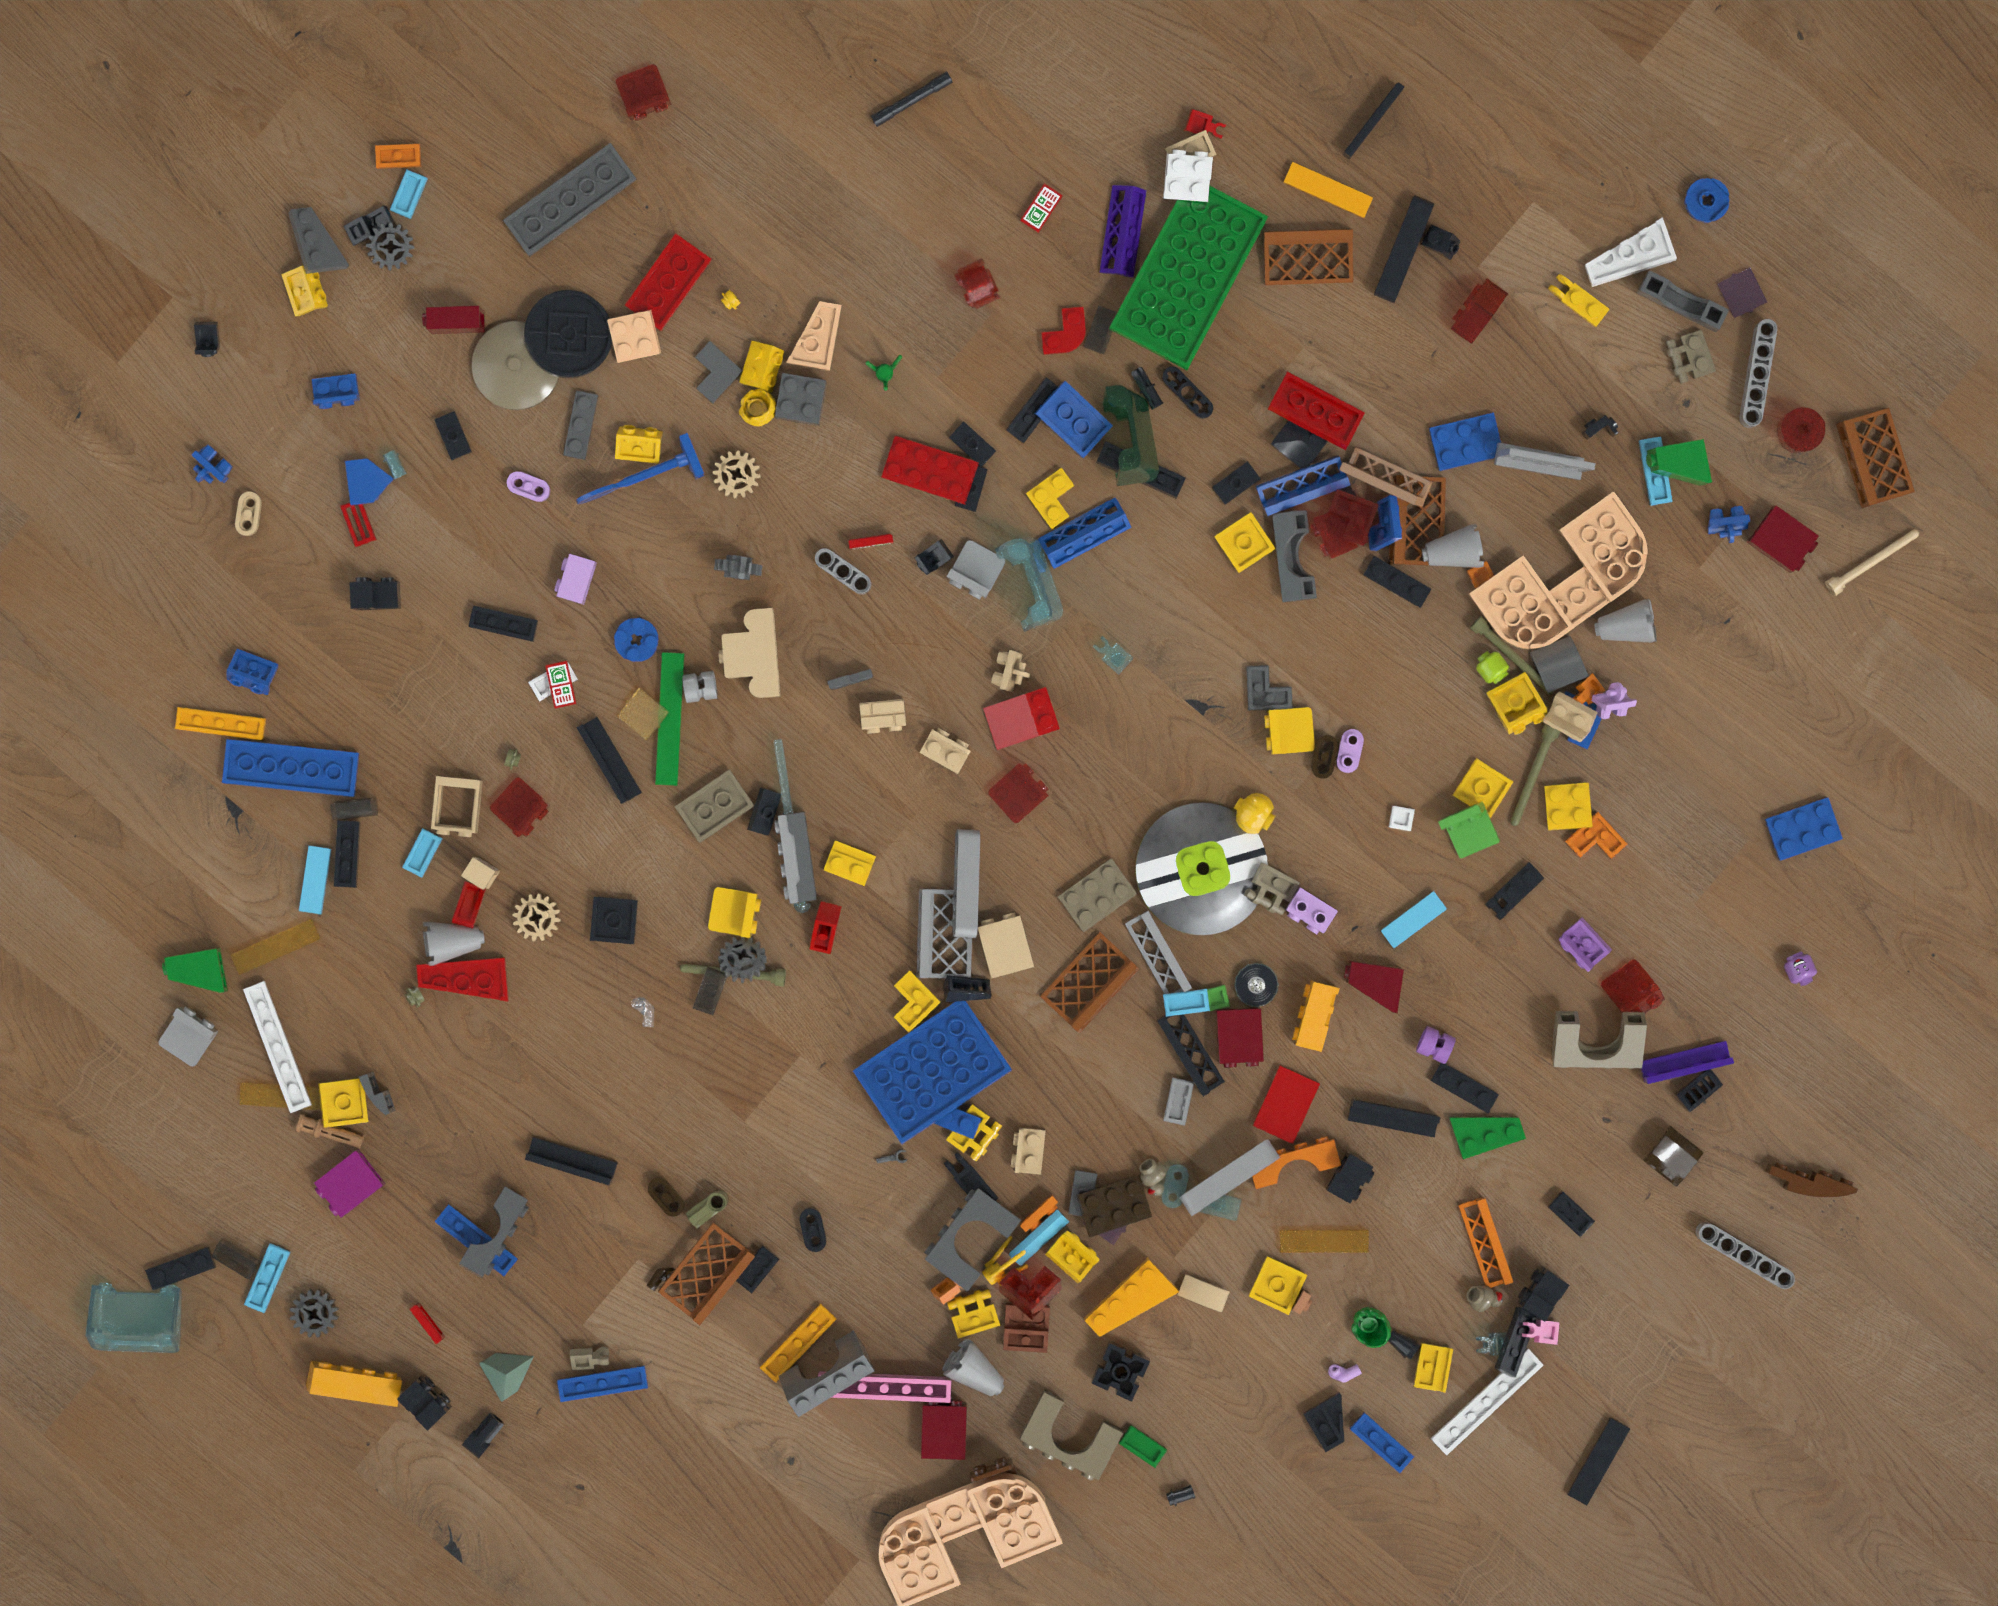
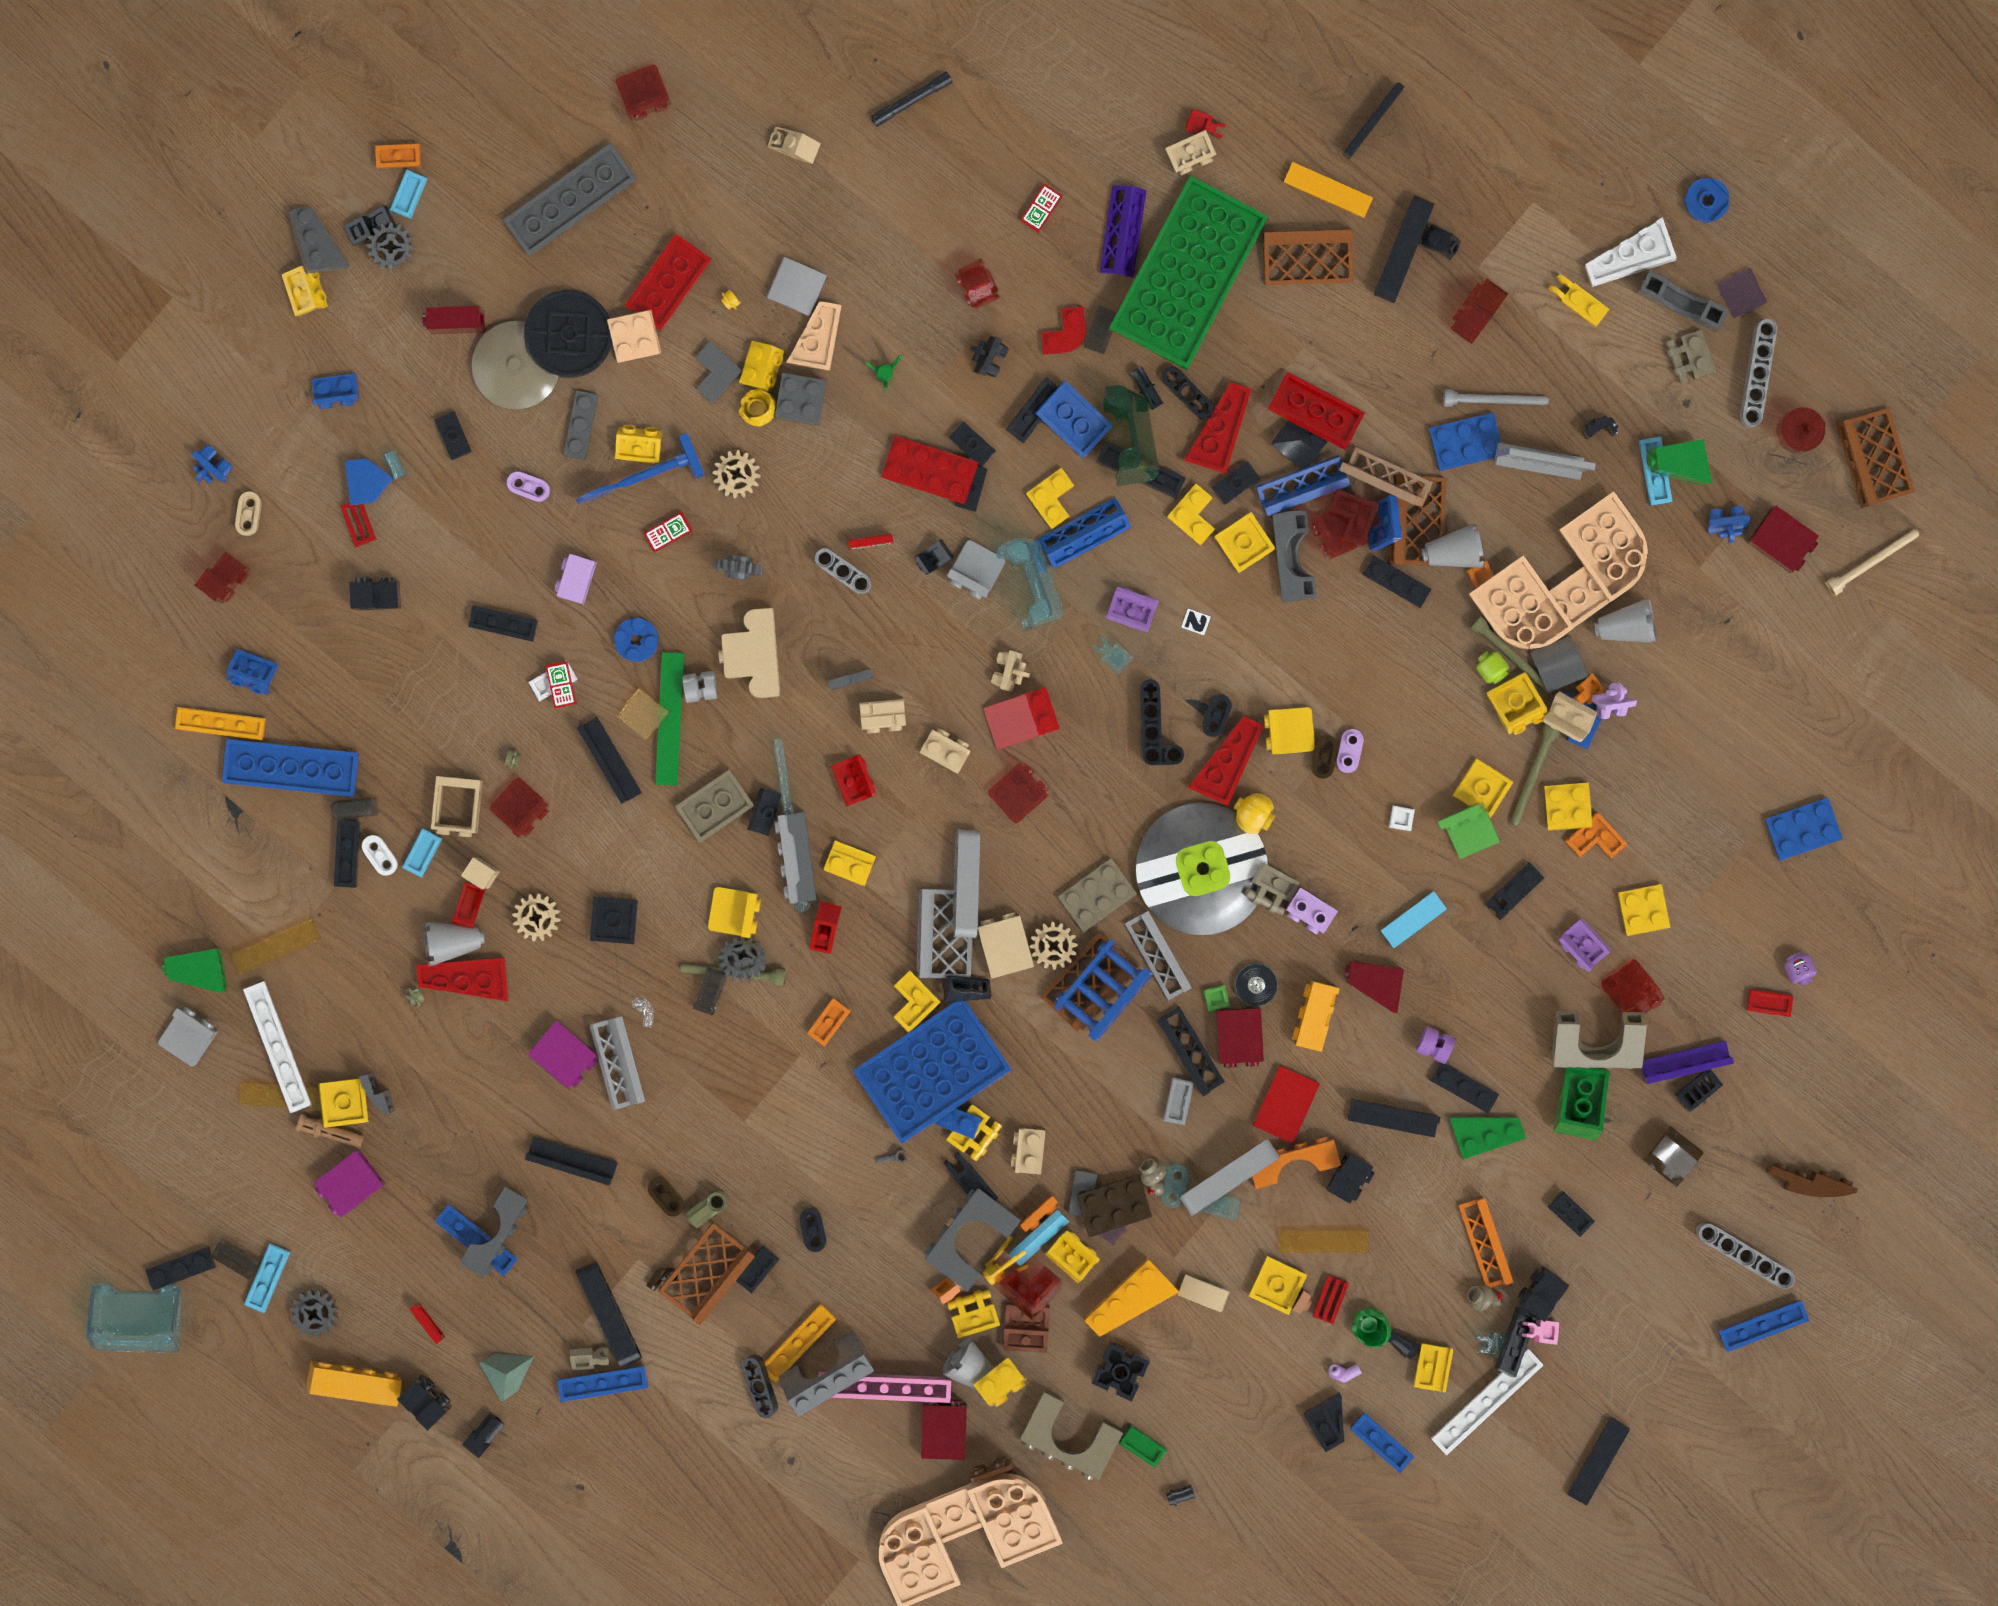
black bracket [194,322,220,357] -> none
medium azure tile [299,846,332,914] -> none
white plate [1163,150,1213,202] -> none
medium azure tile [1163,989,1210,1017] -> none
dark grey tile [1246,665,1293,711] -> none
none -> clear red brick [194,552,250,604]
none -> white plate [362,835,398,875]
none -> magenta brick [528,1020,598,1089]
none -> black beam [576,1261,642,1368]
none -> light grey fence [589,1016,645,1110]
none -> tile [643,512,693,553]
none -> black beam [742,1354,778,1418]
none -> light grey slope [766,257,827,316]
none -> tan slope [767,126,821,164]
none -> orange plate [807,998,851,1047]
none -> red bracket [830,754,876,807]
none -> black hips [969,336,1009,377]
none -> yellow bracket [974,1357,1027,1407]
none -> tan gear [1030,922,1078,970]
none -> blue fence [1054,939,1153,1042]
none -> medium lavender bracket [1106,587,1159,633]
none -> black beam [1140,679,1184,766]
none -> yellow plate [1167,484,1215,546]
none -> sticker [1181,609,1211,635]
none -> red wing [1184,383,1252,474]
none -> red wing [1188,716,1264,806]
none -> black plate [1202,694,1232,737]
none -> red tile [1313,1275,1349,1325]
none -> light grey piece [1443,389,1549,407]
none -> green slope [1553,1067,1610,1141]
none -> yellow plate [1617,884,1671,936]
none -> blue plate [1718,1299,1810,1352]
none -> red tile [1746,989,1794,1017]

